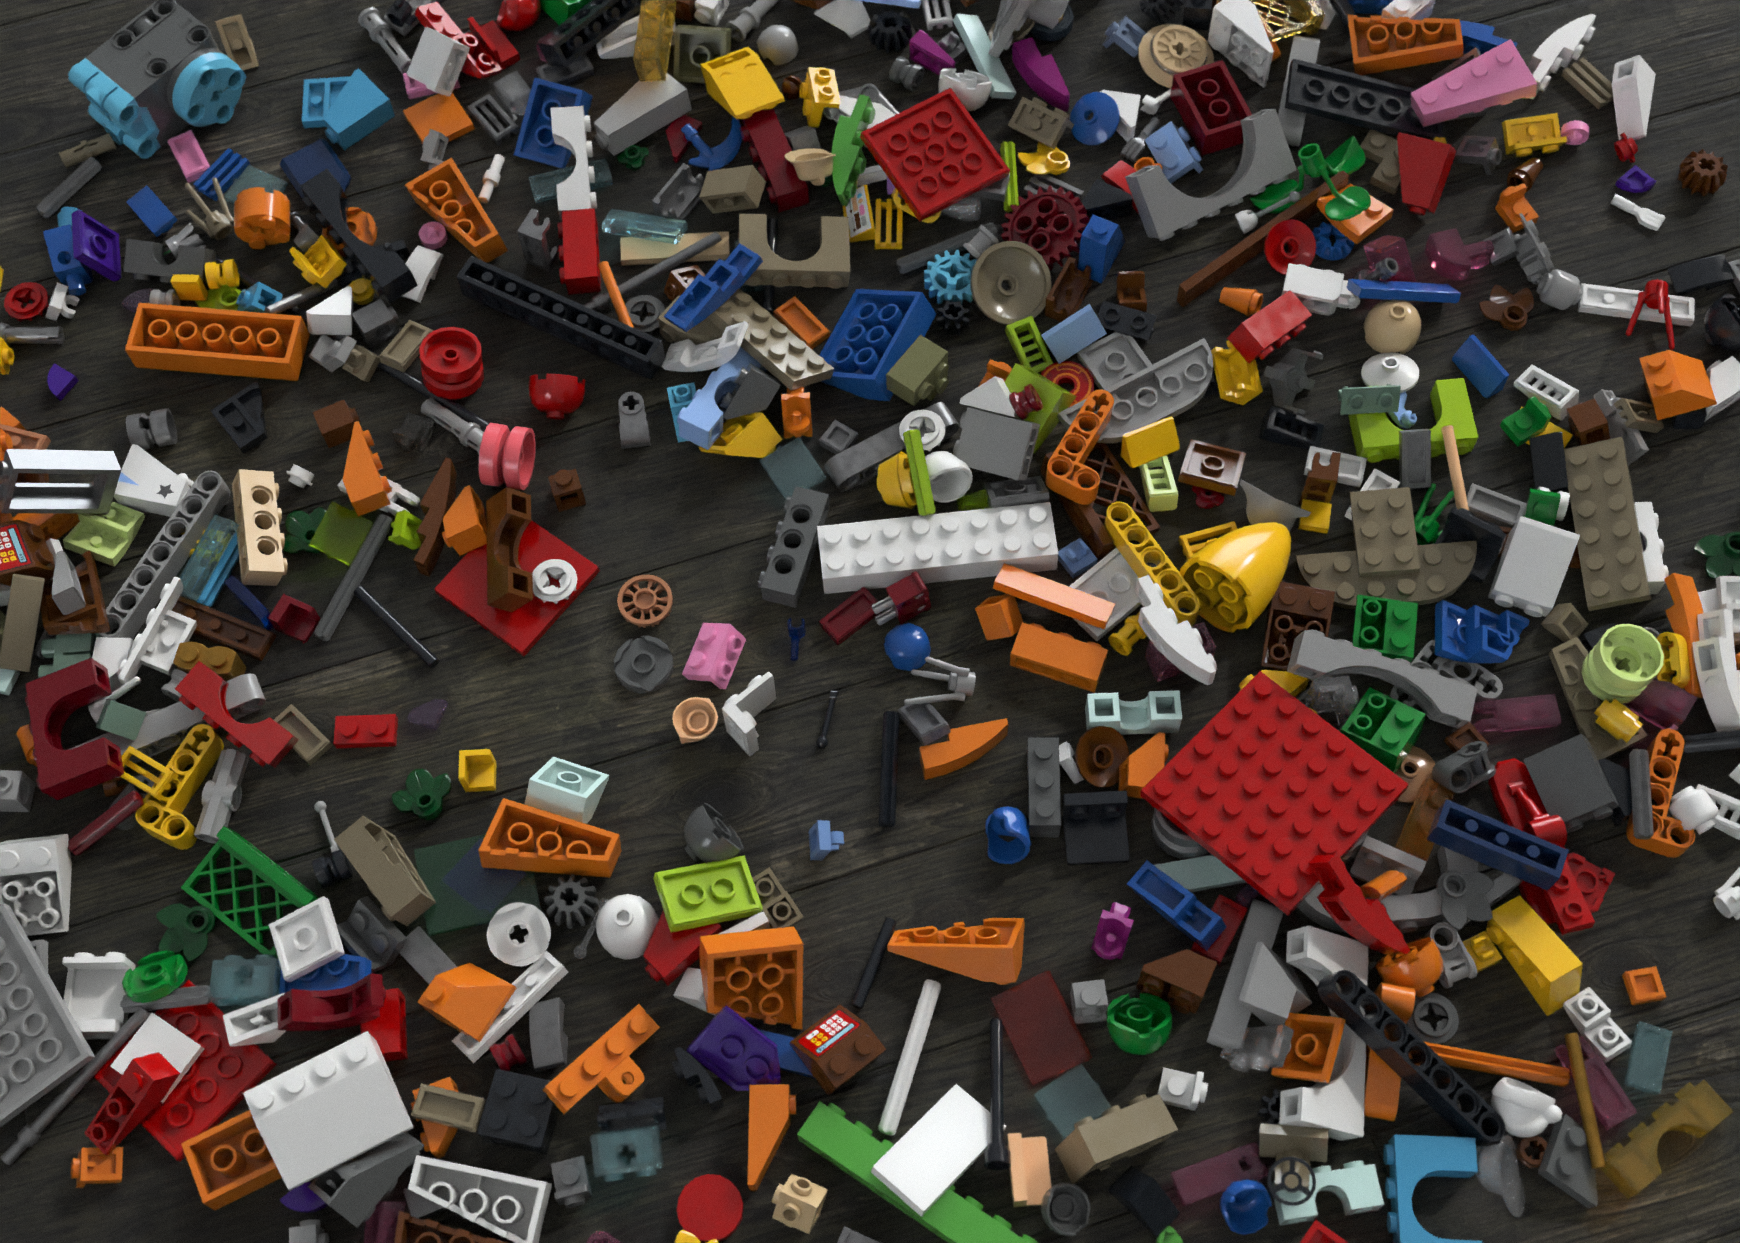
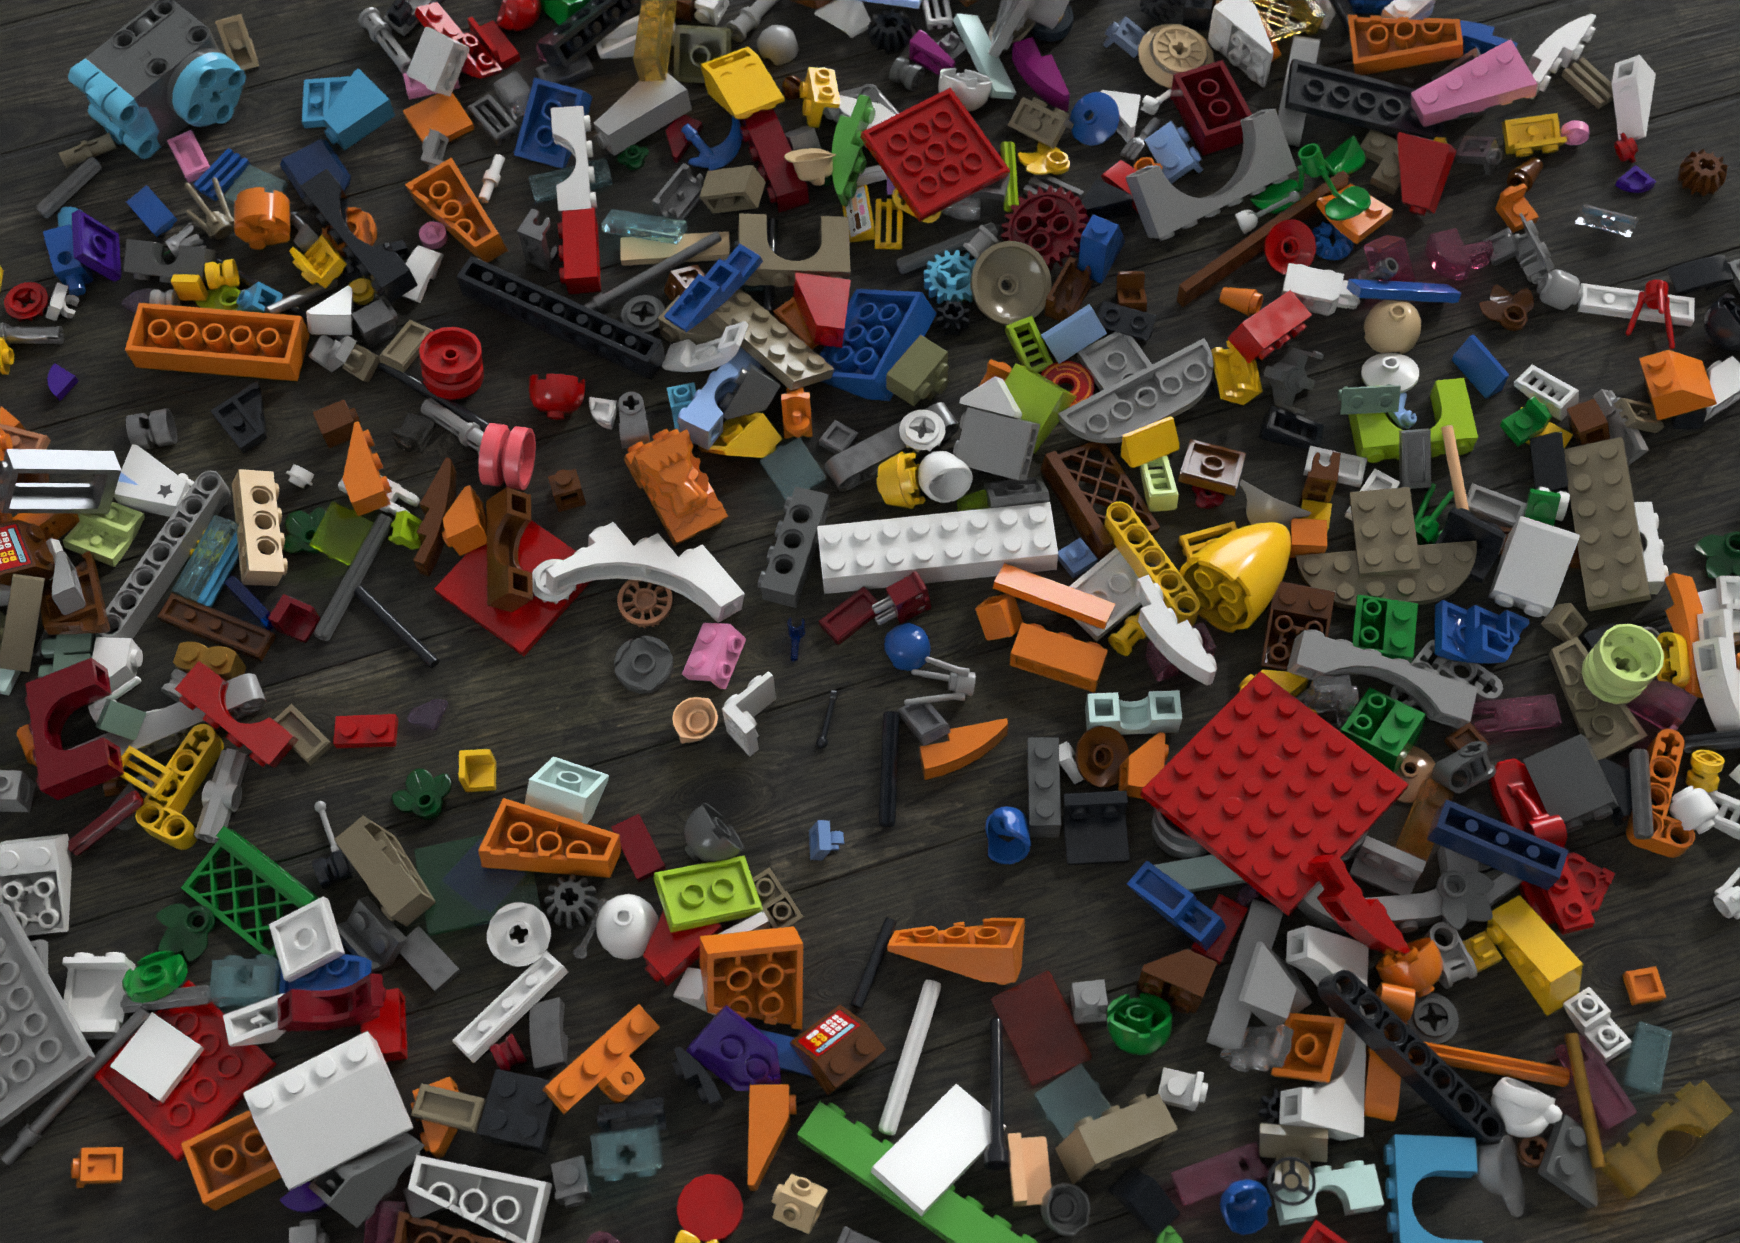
red slope [84,1052,180,1155] -> none
white bracket [117,576,197,686] -> none
orange slope [417,963,516,1042] -> none
orange bar [598,261,634,328] -> none
lime axle [903,429,936,516] -> none
dark red wheel [1009,384,1043,420] -> none
orange beam [1045,389,1114,505] -> none
magenta hips [1091,902,1134,960] -> none
orange slope [1360,870,1408,901] -> none
yellow brick [1594,699,1643,743] -> none
white piece [1610,194,1666,231] -> none
none -> white arch [546,522,745,623]
none -> white tile [589,397,618,430]
none -> dark red tile [611,814,666,882]
none -> orange brick [624,429,728,546]
none -> slope [793,273,851,348]
none -> orange panel [1289,518,1327,558]
none -> clear slope [1576,204,1639,237]
none -> yellow wheel [1686,750,1725,792]

